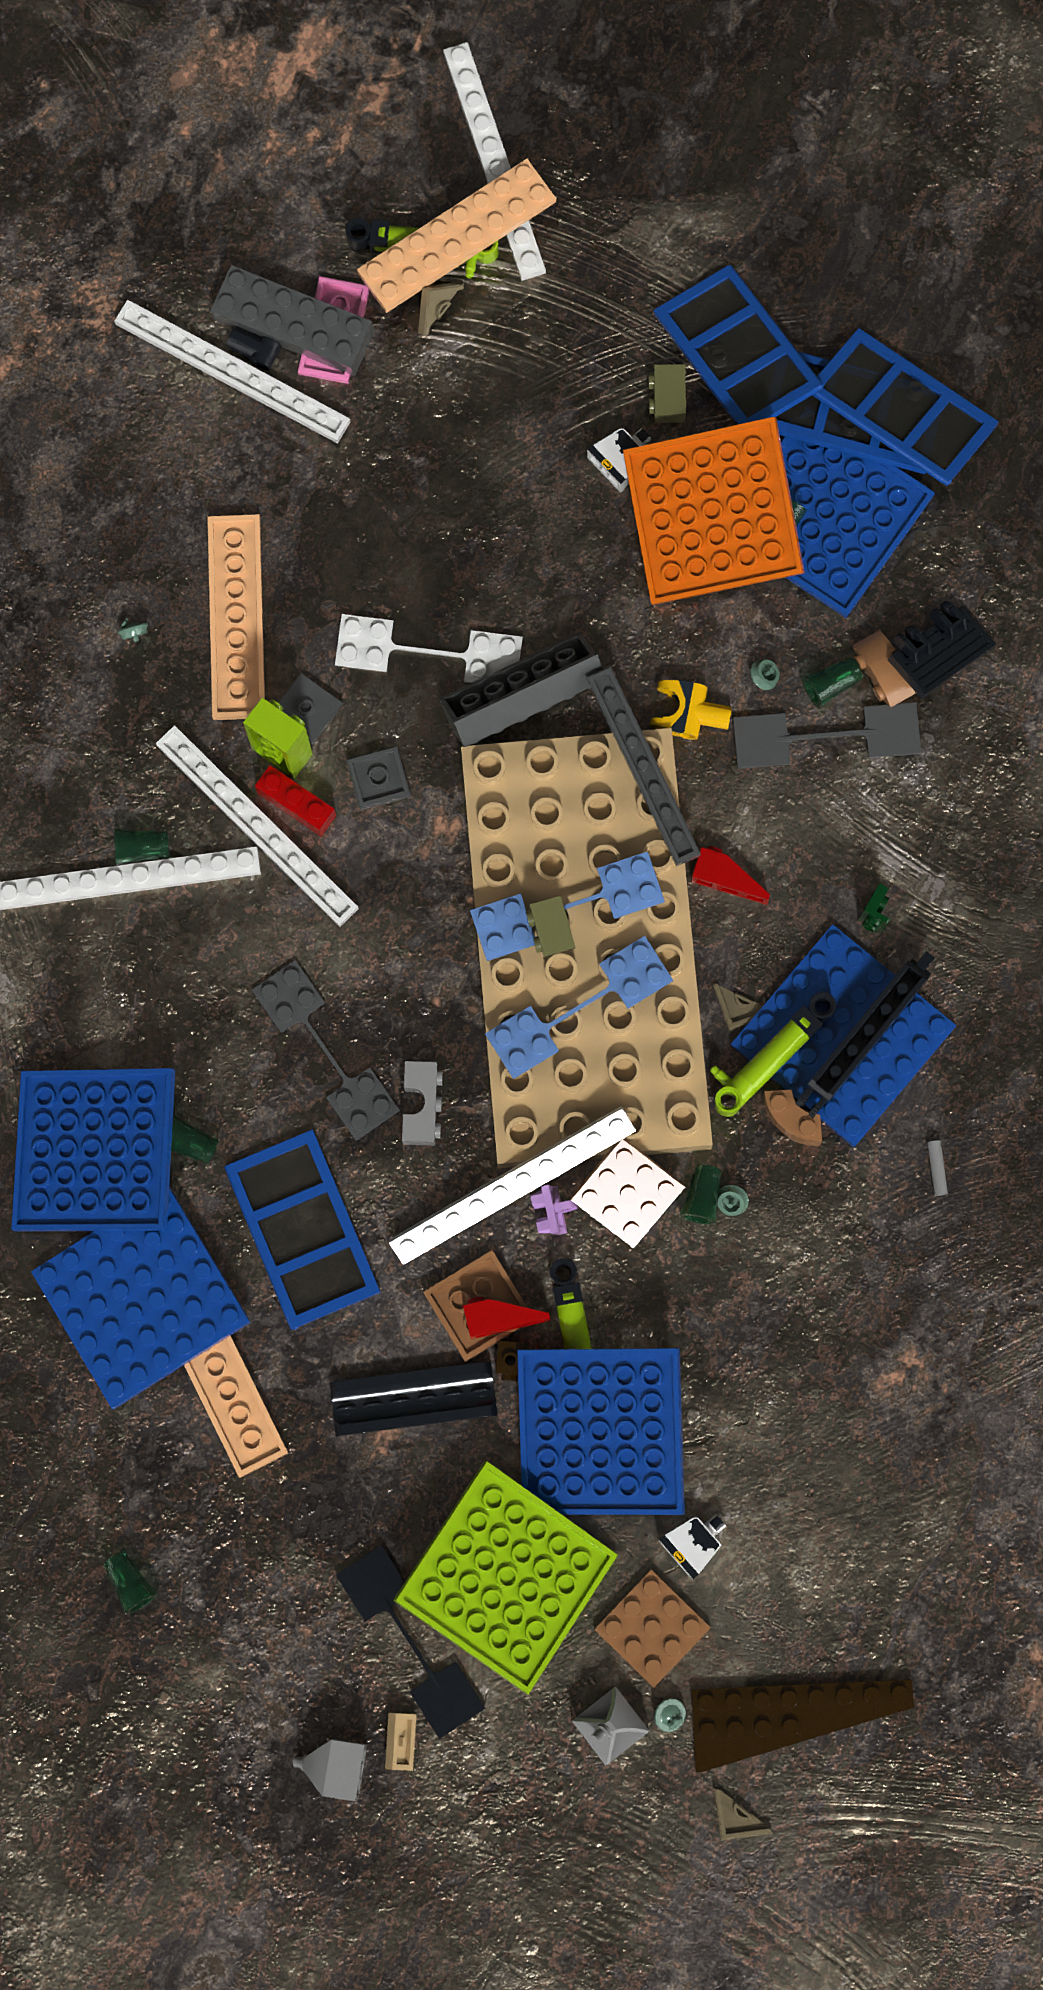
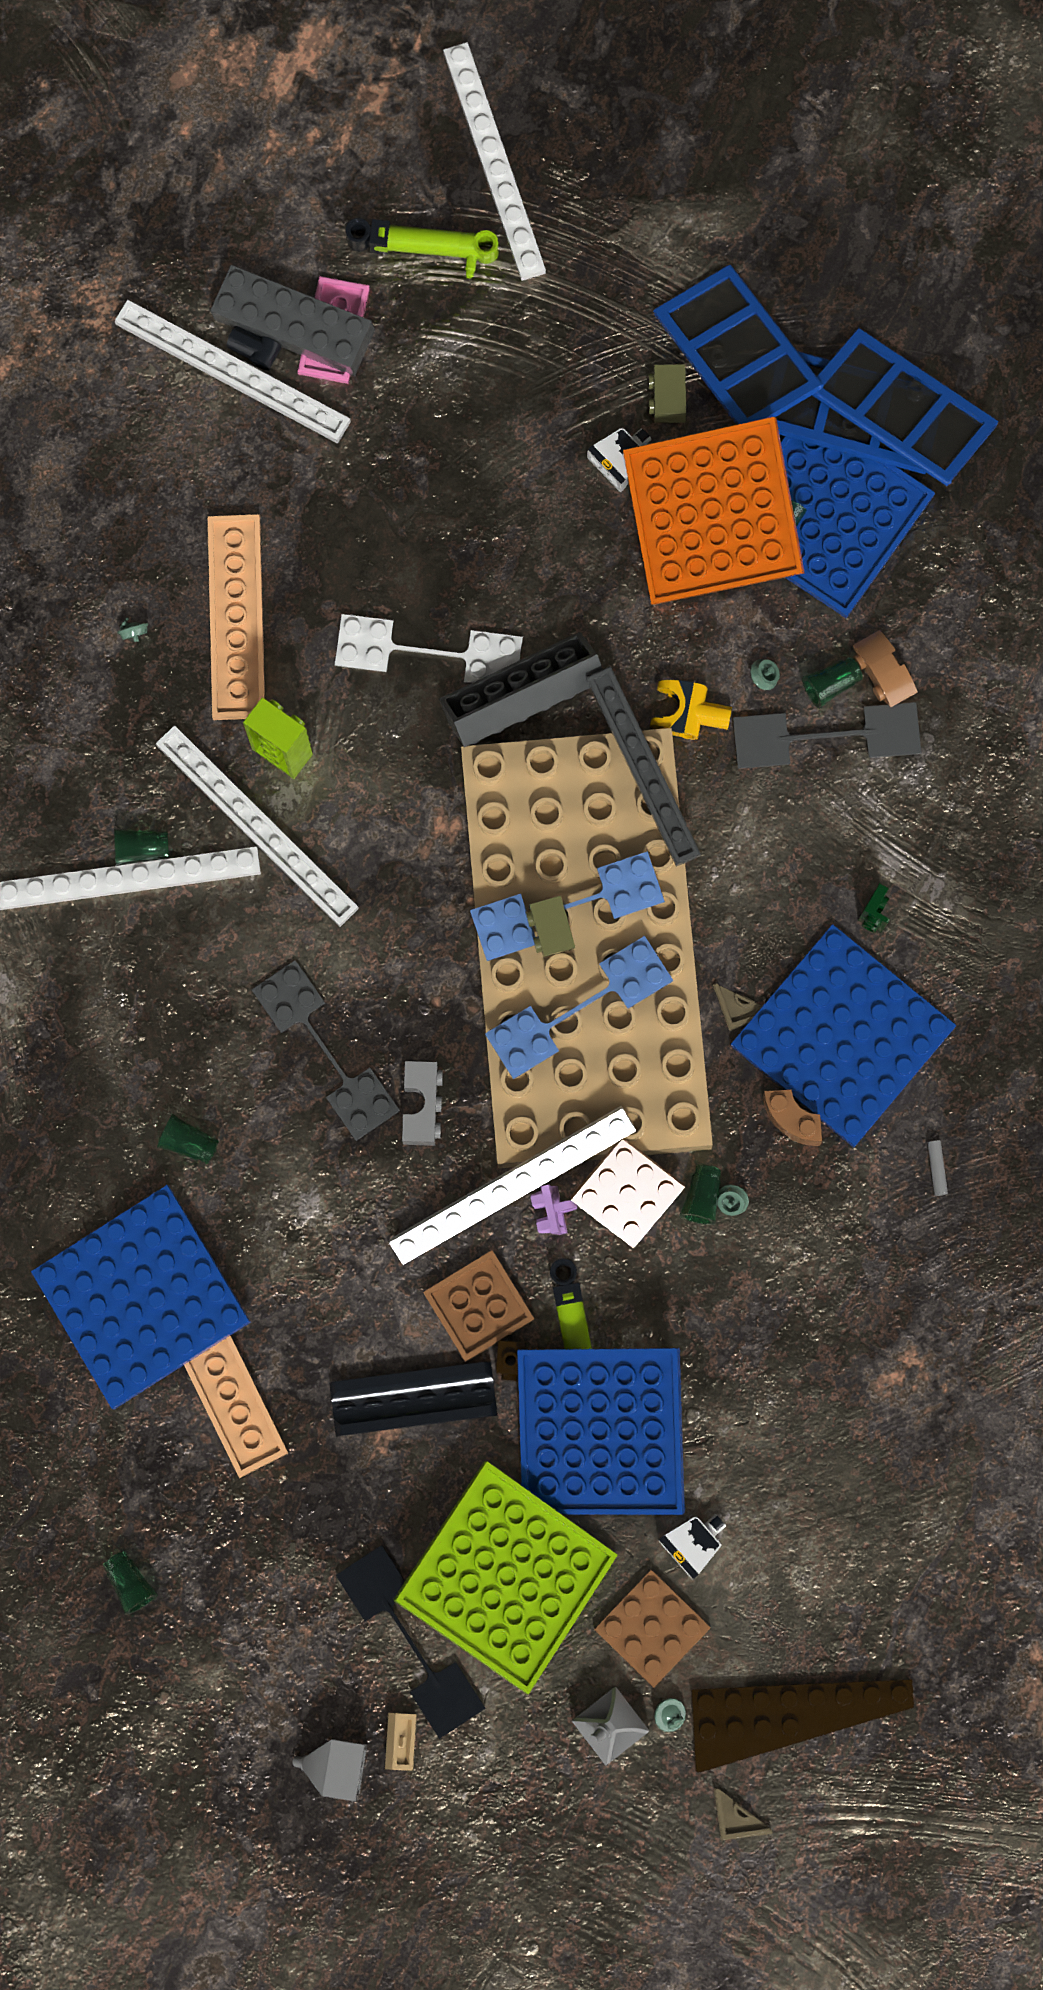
blue plate [11,1068,175,1232] -> none
door [224,1129,381,1330] -> none
red brick [255,765,336,837] -> none
dark grey plate [278,673,343,746] -> none
dark grey plate [346,746,411,811] -> none
light nougat plate [357,159,556,313] -> none
dark tan tile [418,282,464,336] -> none
red slope [463,1296,550,1340] -> none
red slope [691,846,770,905] -> none
lime piece [710,992,836,1117] -> none
black hinge [795,951,935,1118] -> none
black hinge [888,601,996,699] -> none

